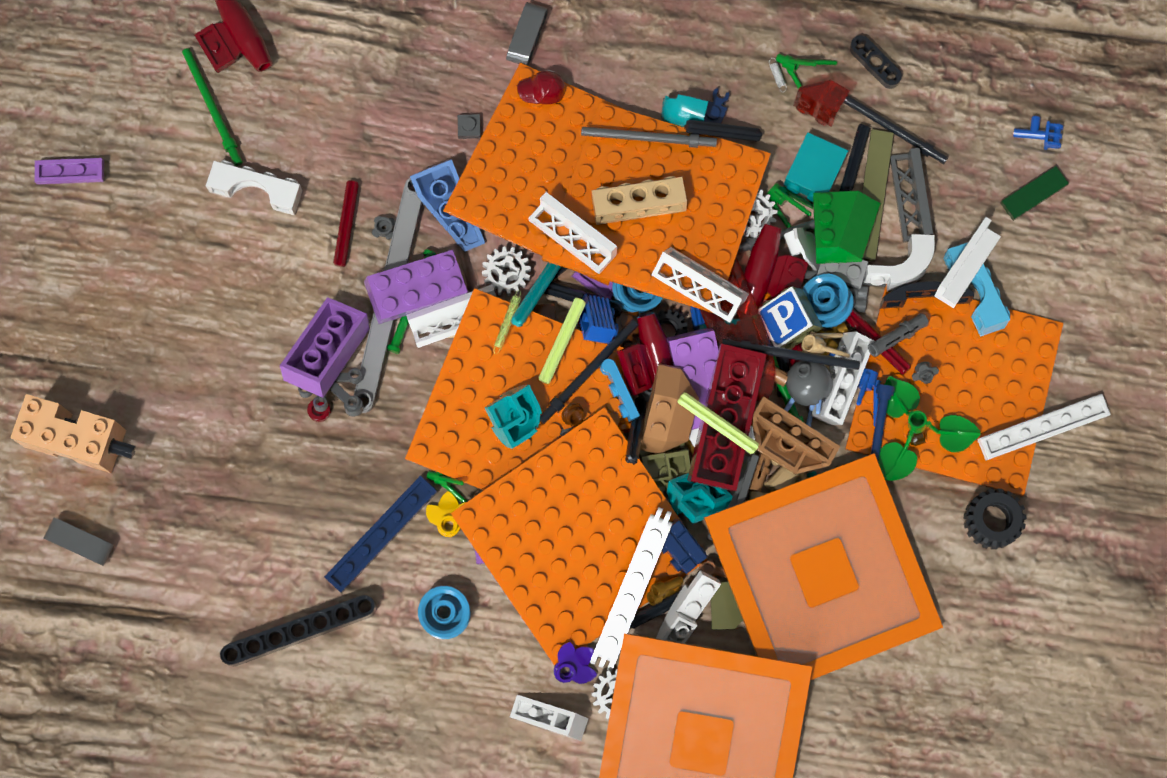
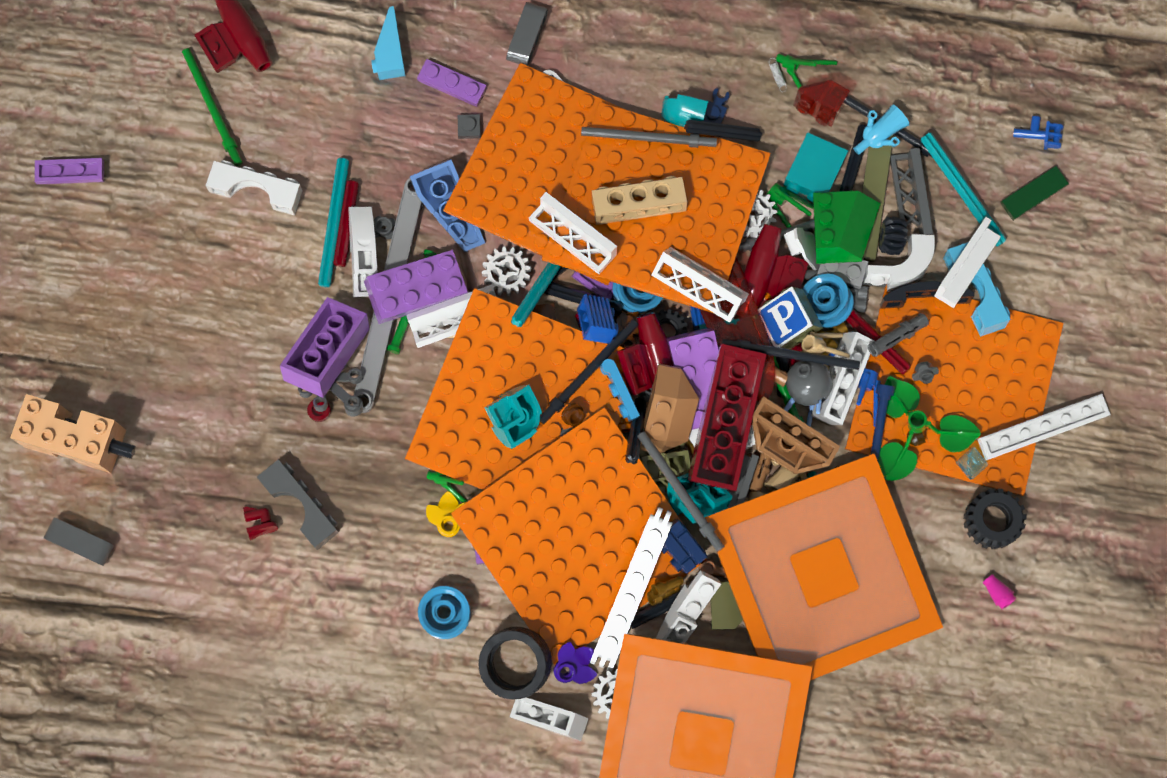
black beam [220,595,377,667] -> none
dark blue plate [324,476,438,594] -> none
yellowish green piece [494,290,521,354] -> none
dark red piece [517,71,565,104] -> none
yellowish green axle [539,298,586,384] -> none
yellowish green axle [677,392,759,454] -> none
black beam [850,35,902,89] -> none
none -> dark red piece [243,506,278,541]
none -> dark grey arch [257,460,339,550]
none -> teal axle [318,158,349,288]
none -> white slope [349,207,377,297]
none -> medium azure slope [371,6,405,80]
none -> medium lavender plate [417,59,487,107]
none -> black tyre [478,627,552,700]
none -> dark grey bar [637,431,725,552]
none -> medium azure piece [853,104,909,155]
none -> black gear [878,216,908,255]
none -> teal axle [921,132,1007,247]
none -> clear light blue tile [956,447,989,480]
none -> dark pink cone [983,574,1016,610]

